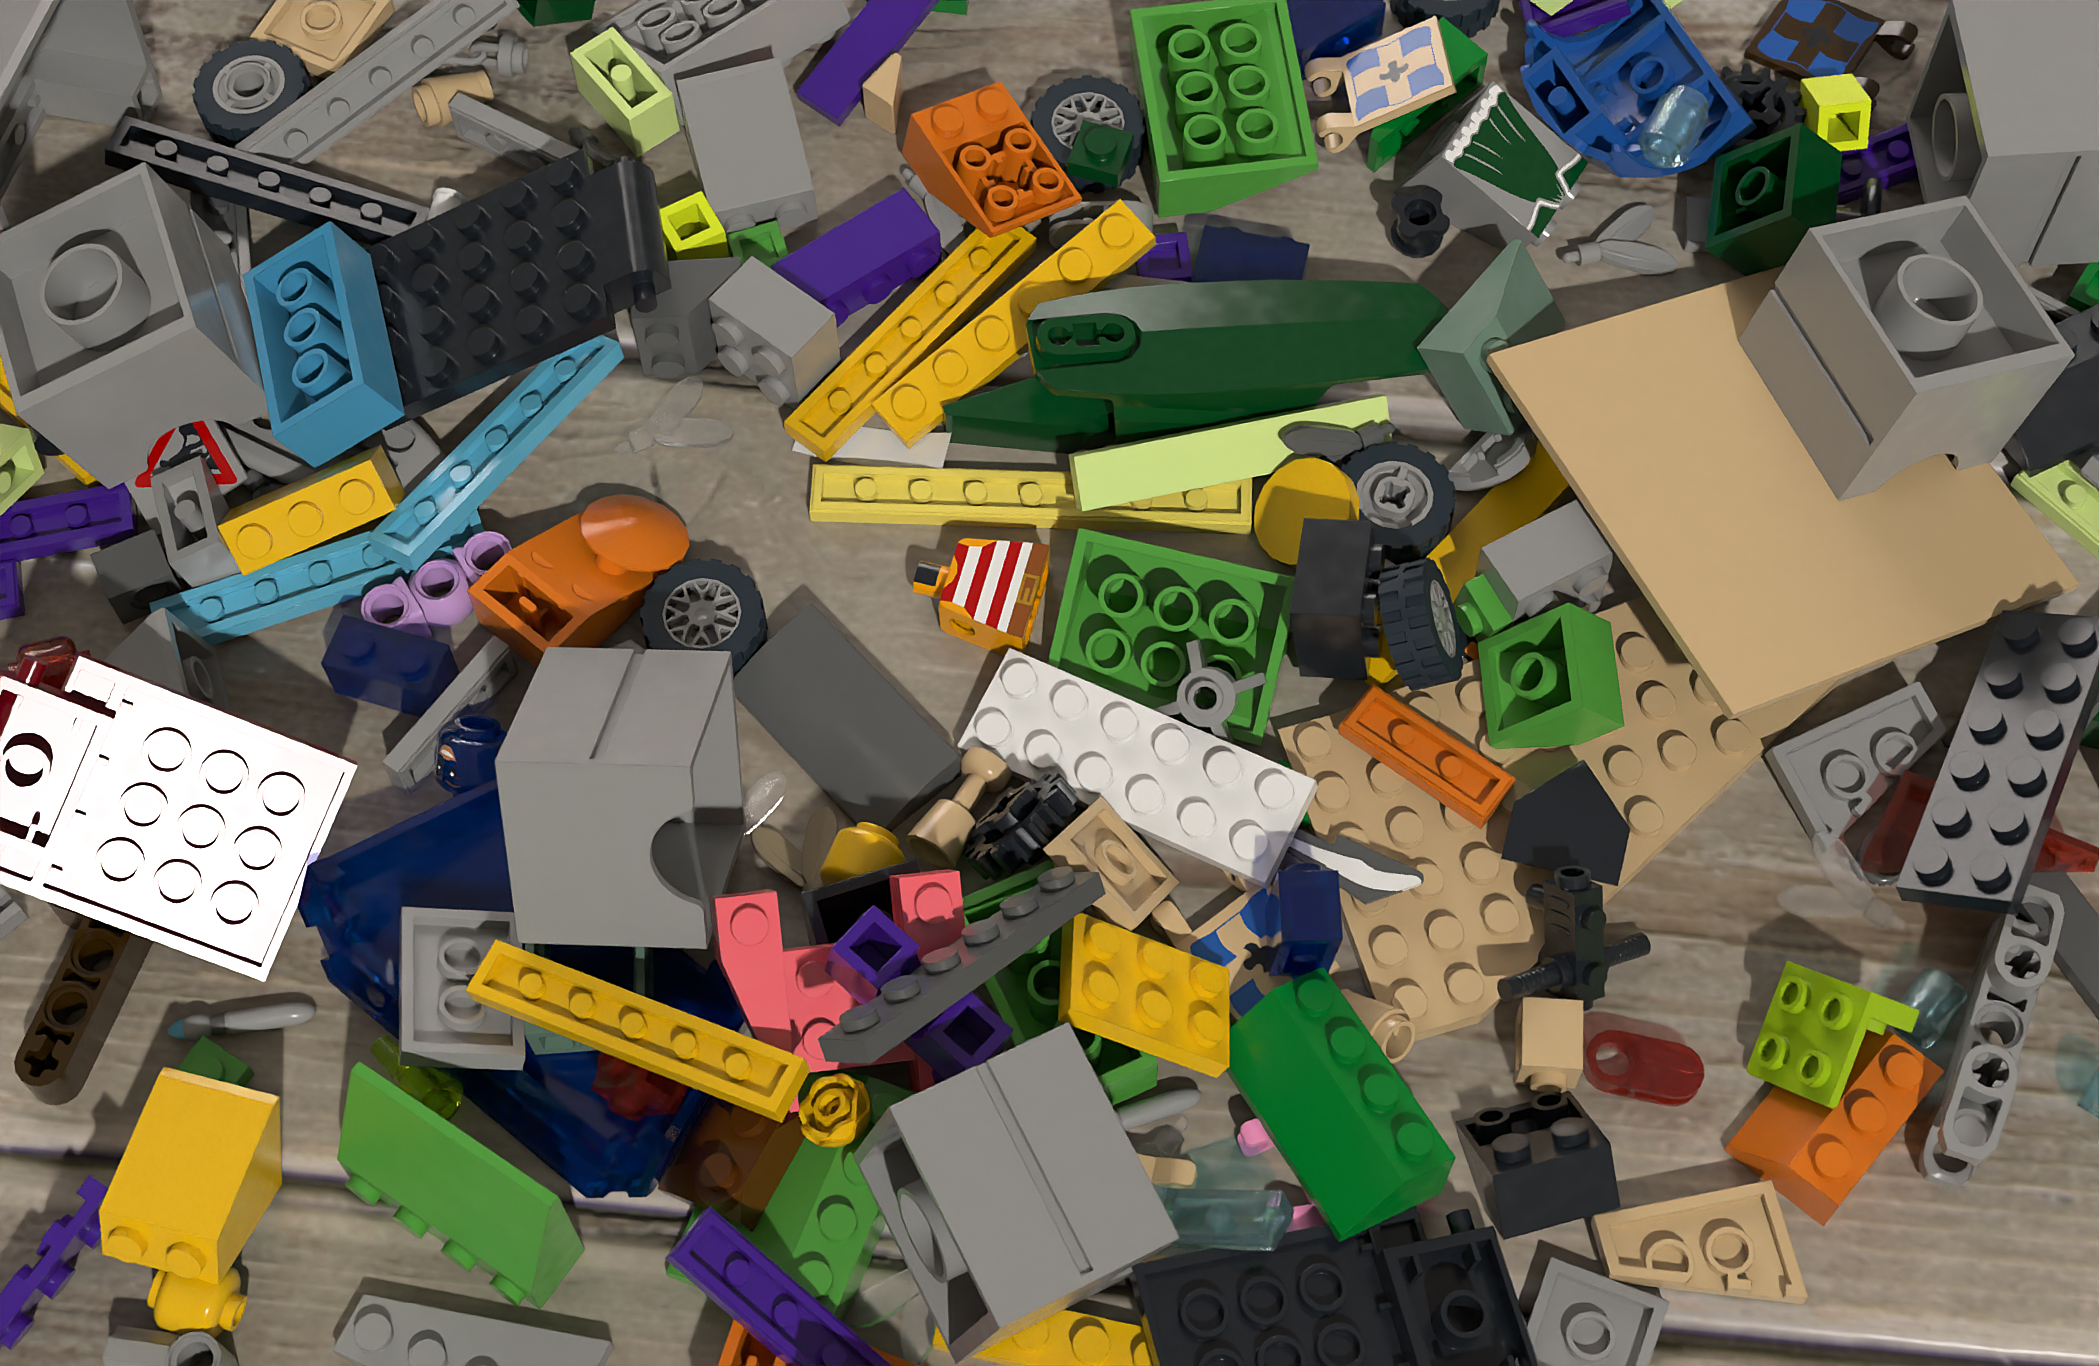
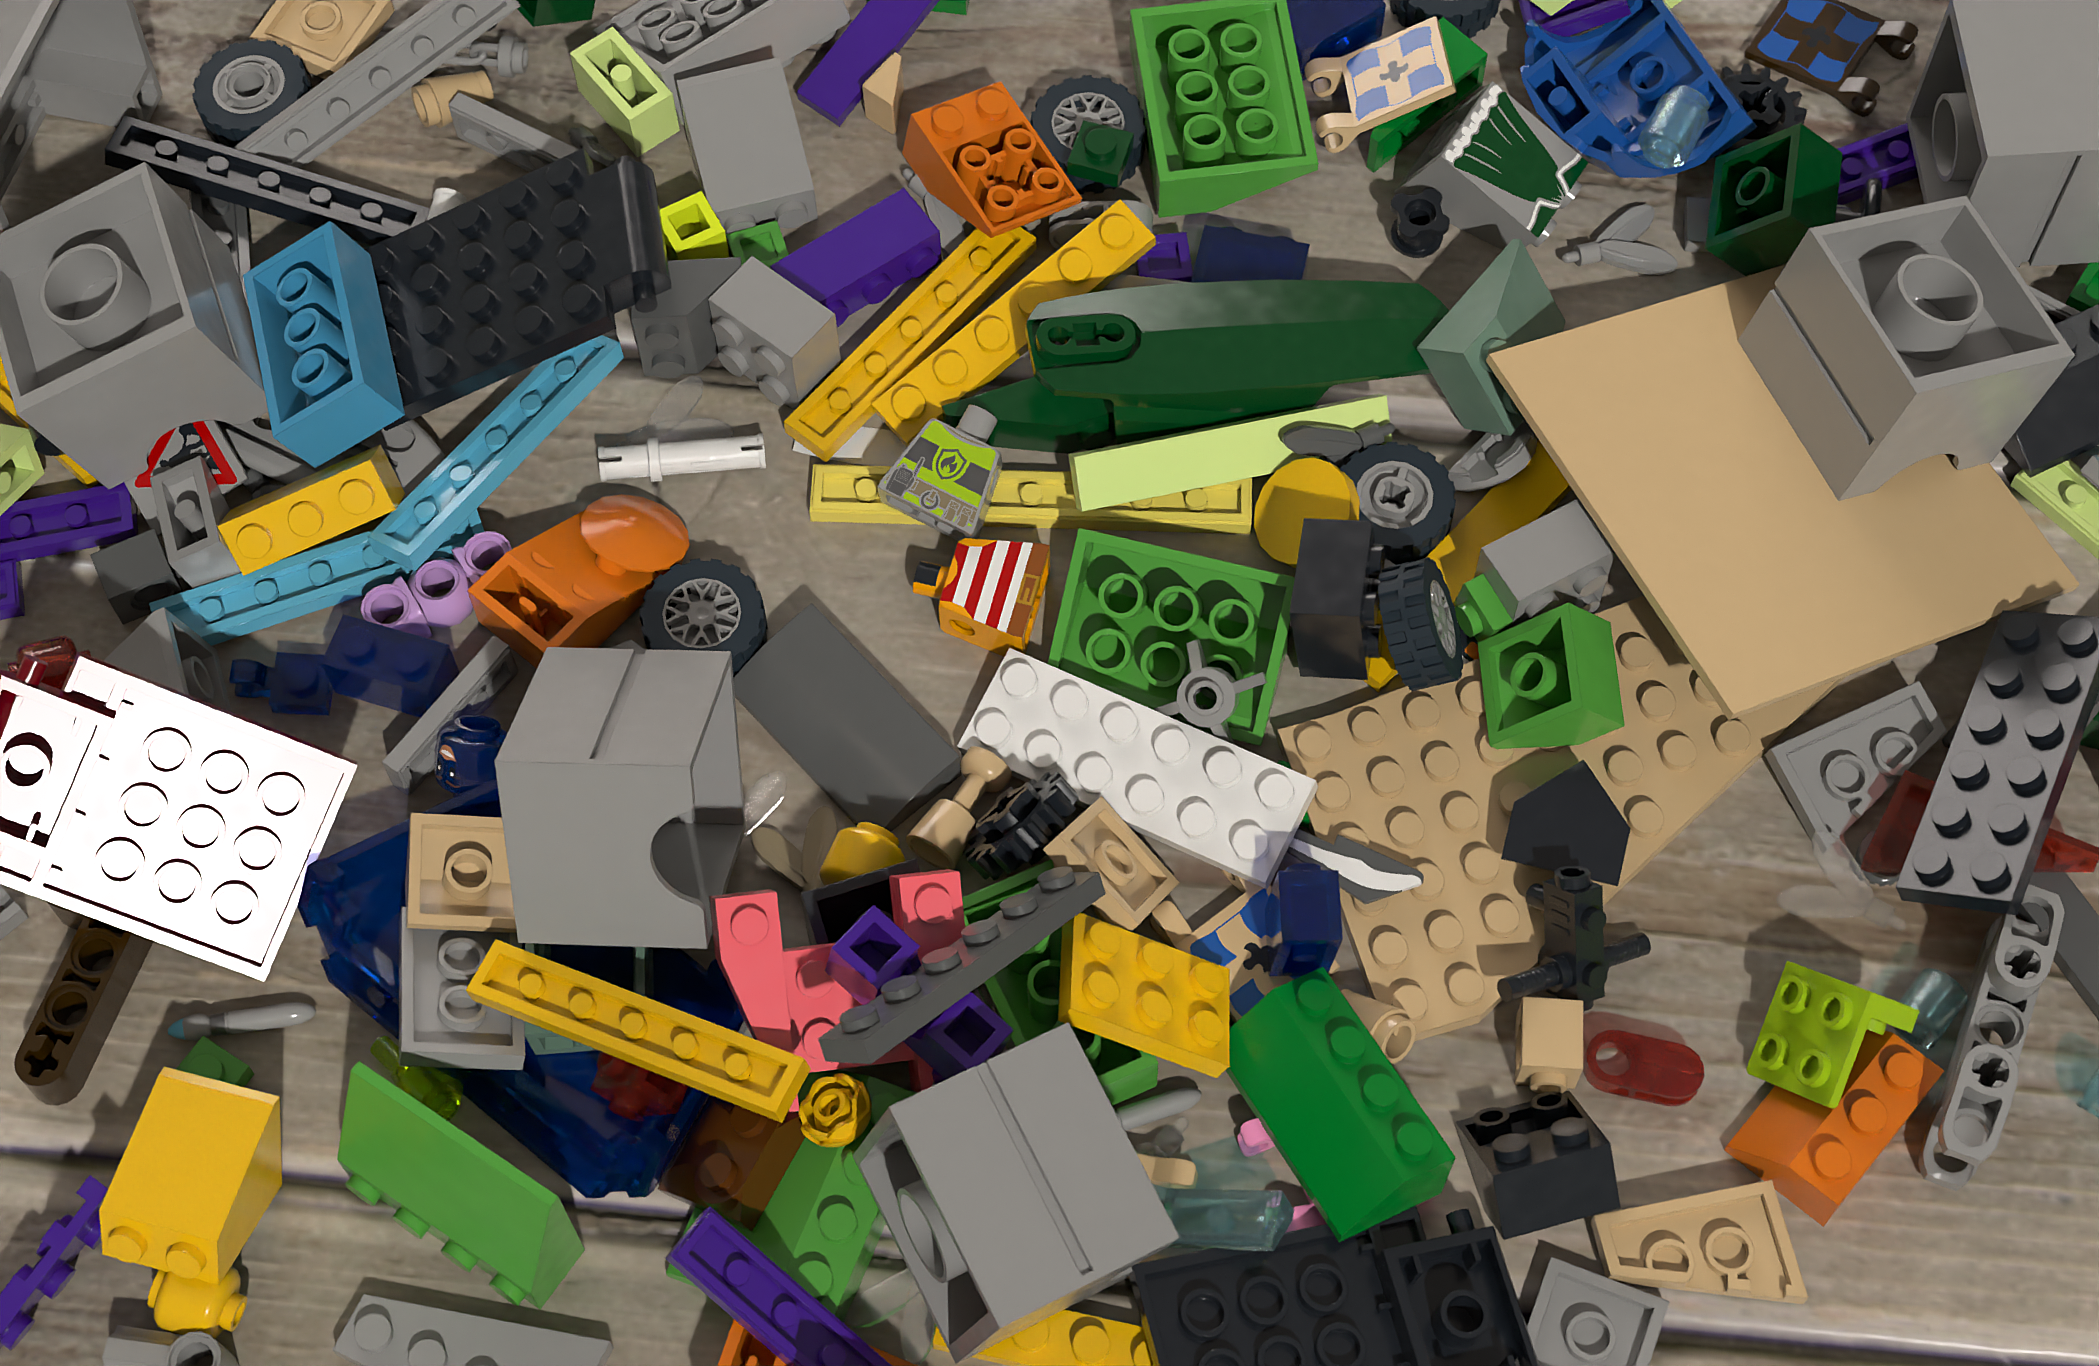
orange tile [1338,684,1516,829] -> none
neon yellow brick [1799,73,1872,151] -> none
none -> clear blue plate [229,652,337,716]
none -> tan slope [405,813,517,933]
none -> white pin [598,433,766,482]
none -> torso [877,405,1003,541]

